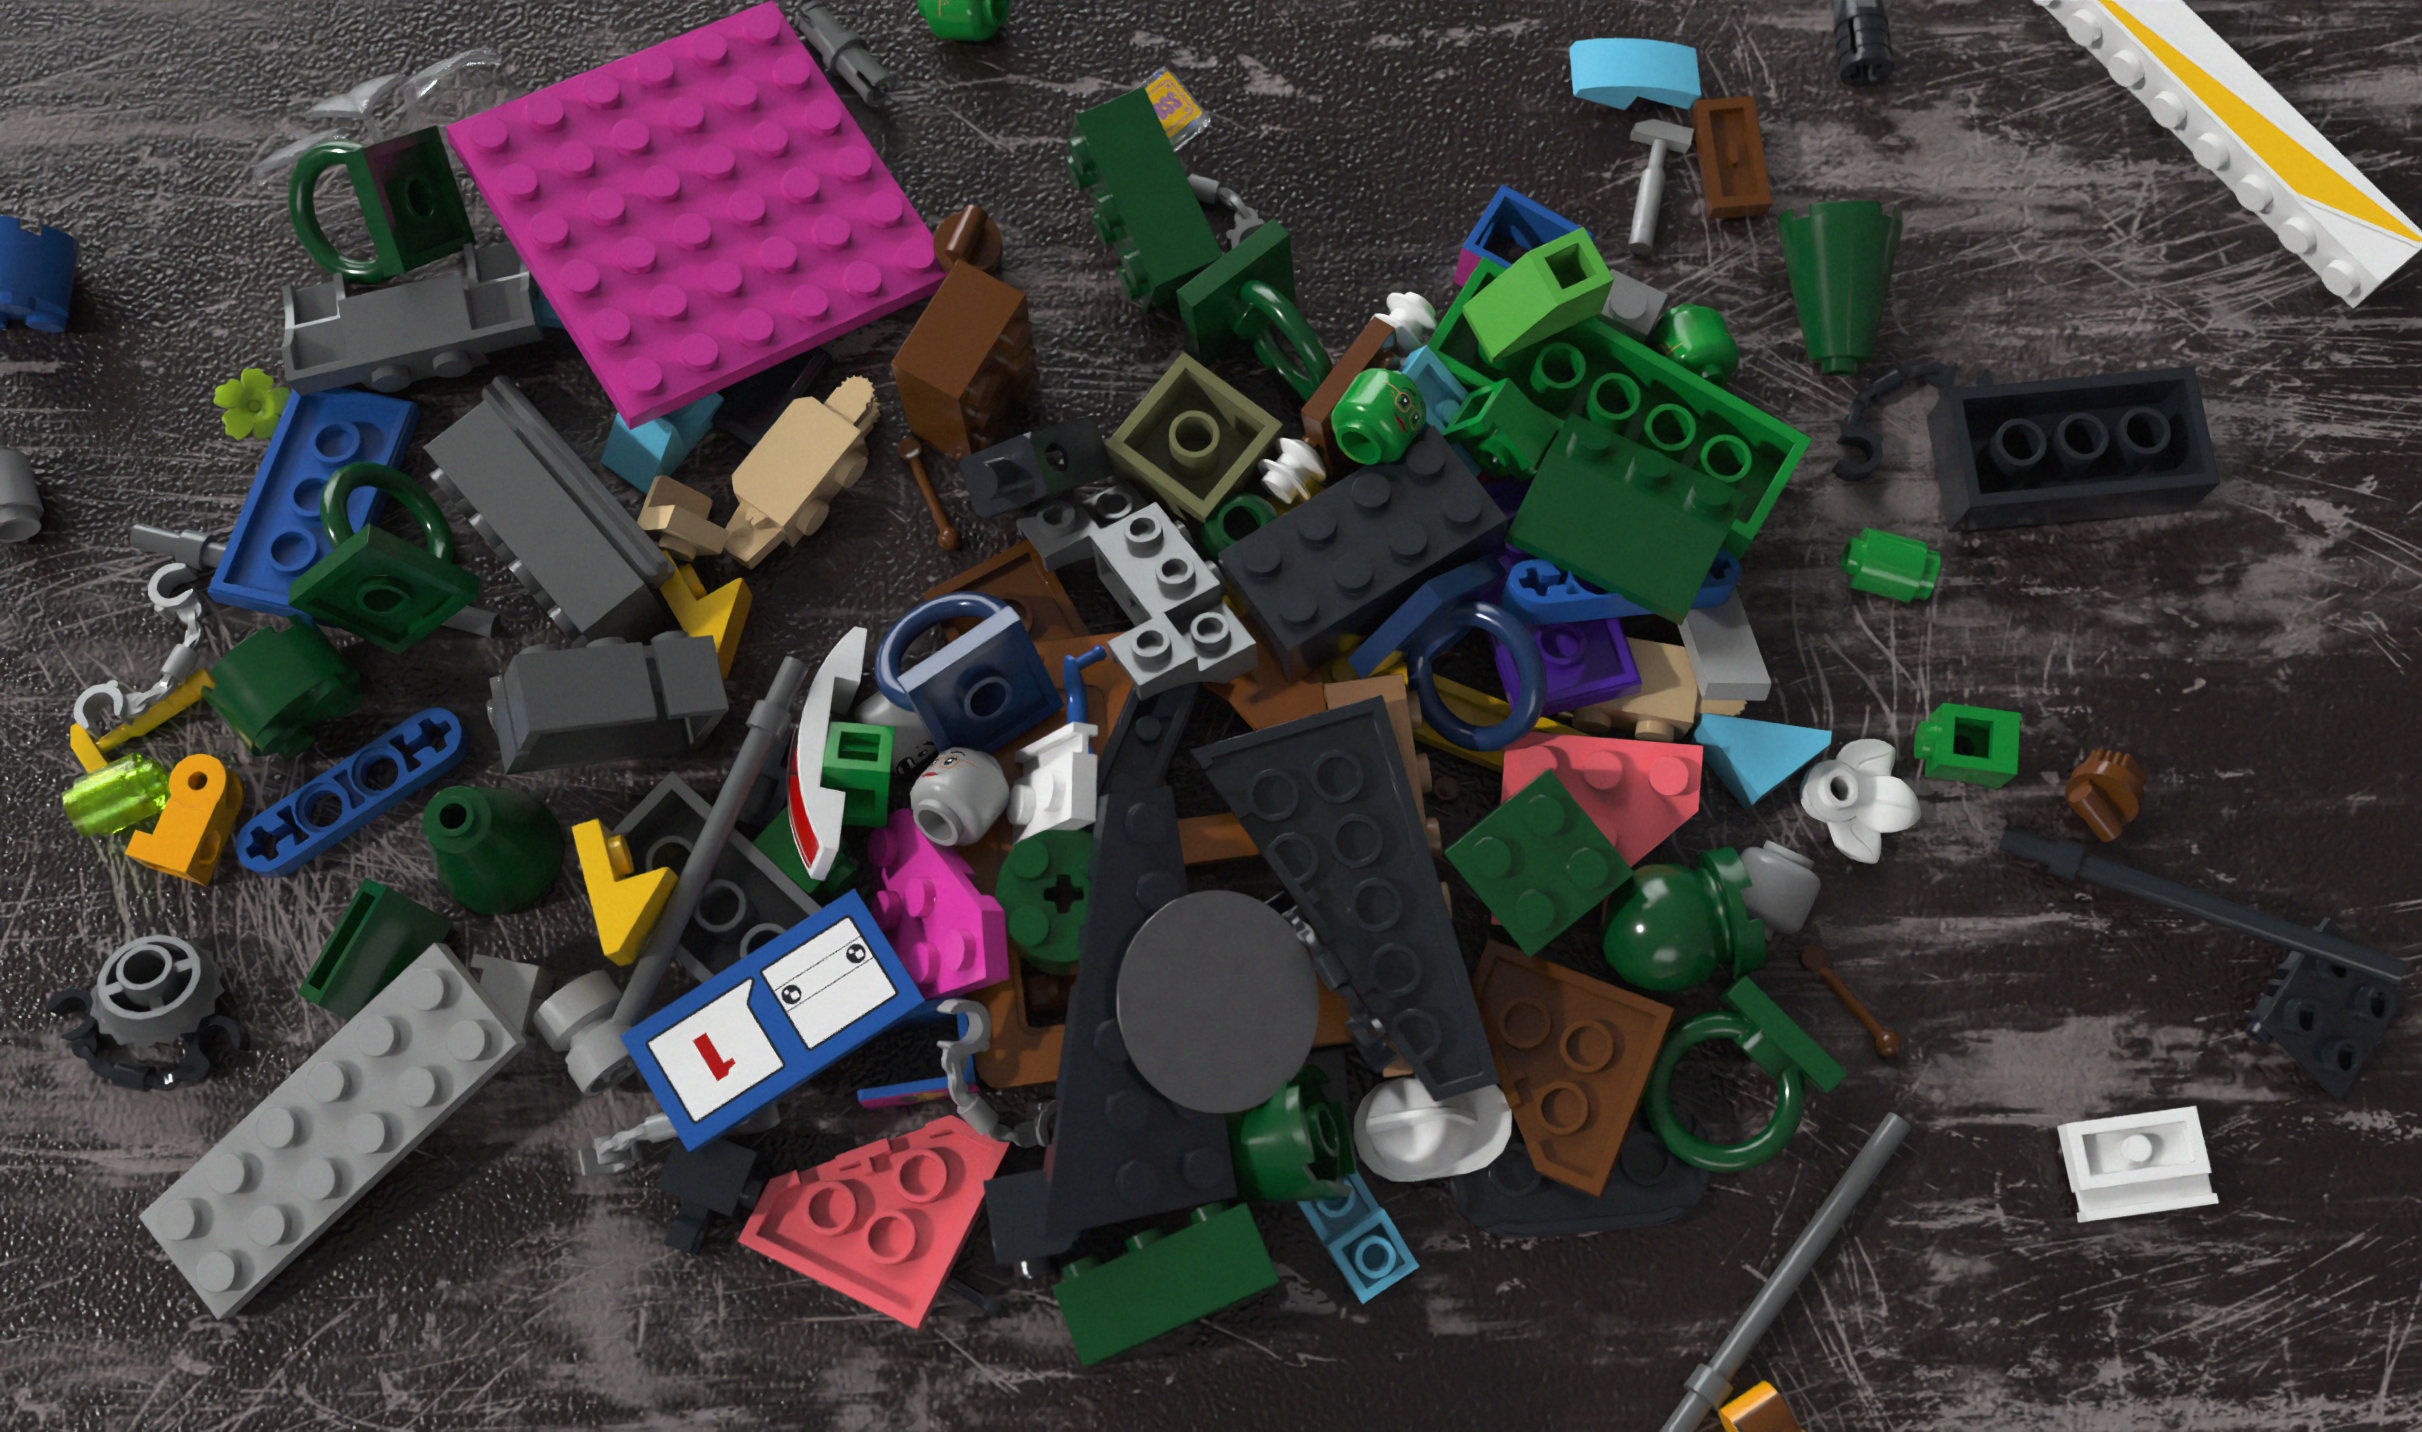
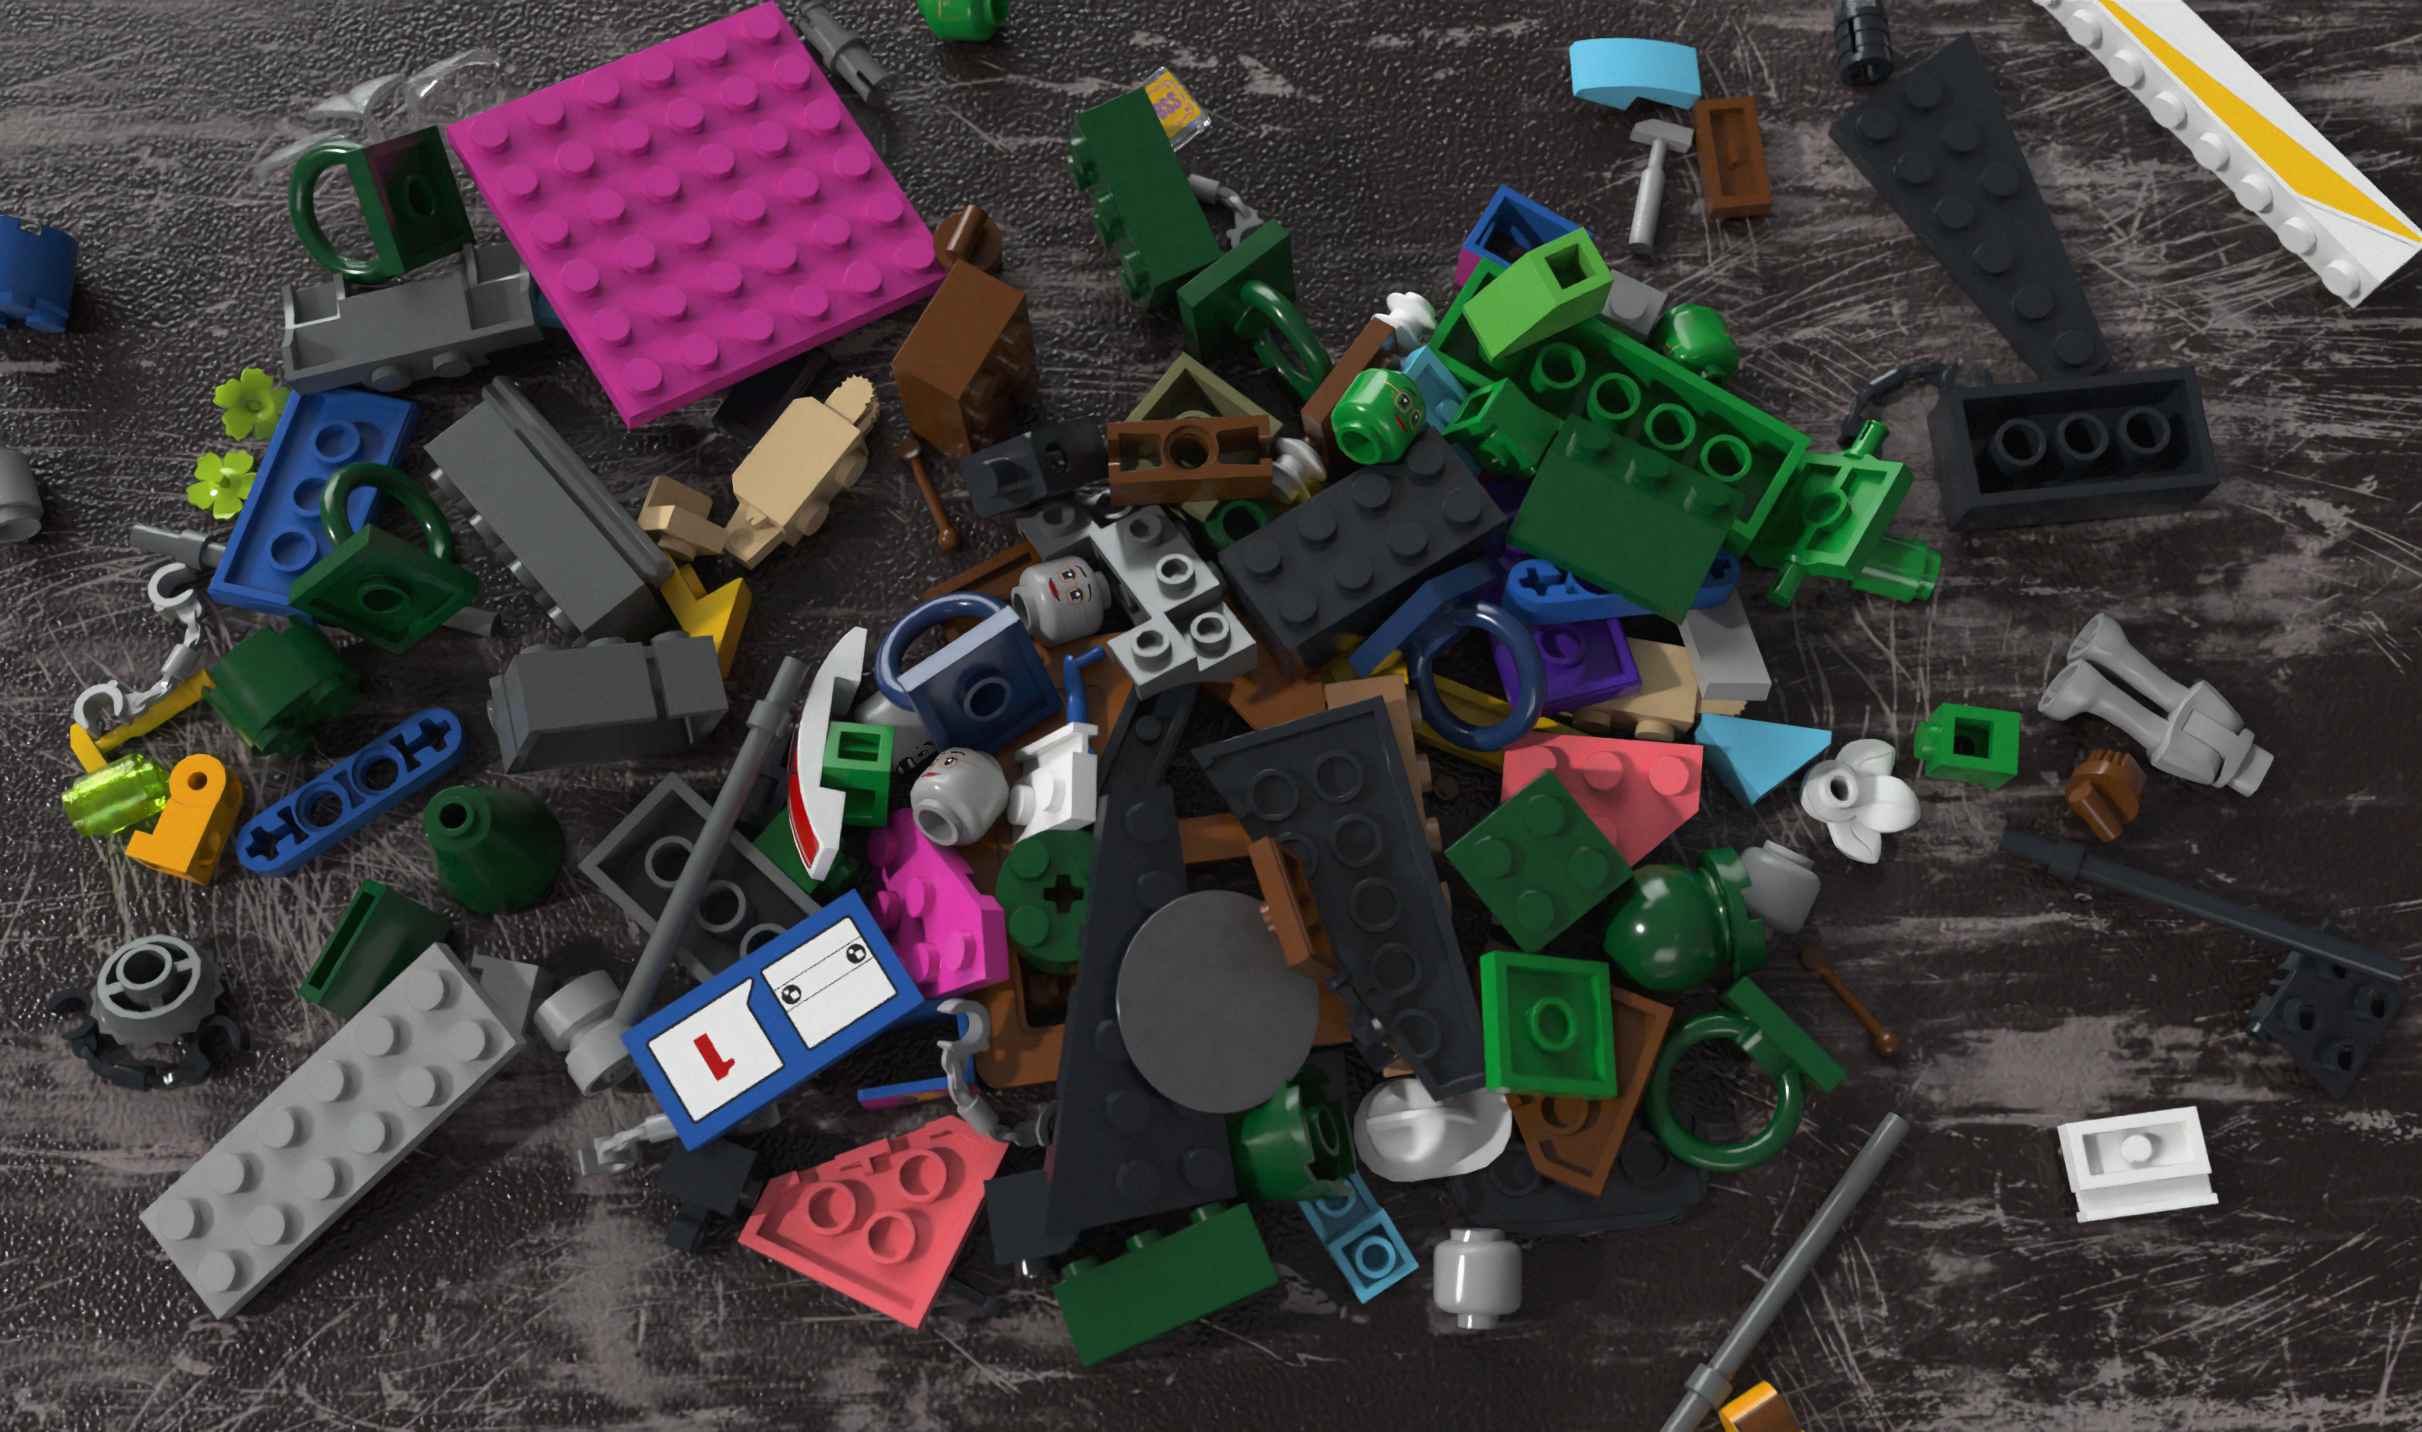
yellow slope [572,819,679,966] -> none
medium azure slope [600,392,725,497] -> none
dark green cone [1778,200,1904,377] -> none
none -> lime plant [186,449,257,522]
none -> light grey head [1011,556,1111,647]
none -> reddish brown piece [1107,414,1273,506]
none -> reddish brown plate [1247,836,1340,984]
none -> light grey head [1434,1228,1522,1329]
none -> green plate [1480,950,1617,1101]
none -> green plate [1745,420,1915,608]
none -> black wing [1827,30,2113,380]
none -> light grey piece [2038,613,2274,797]

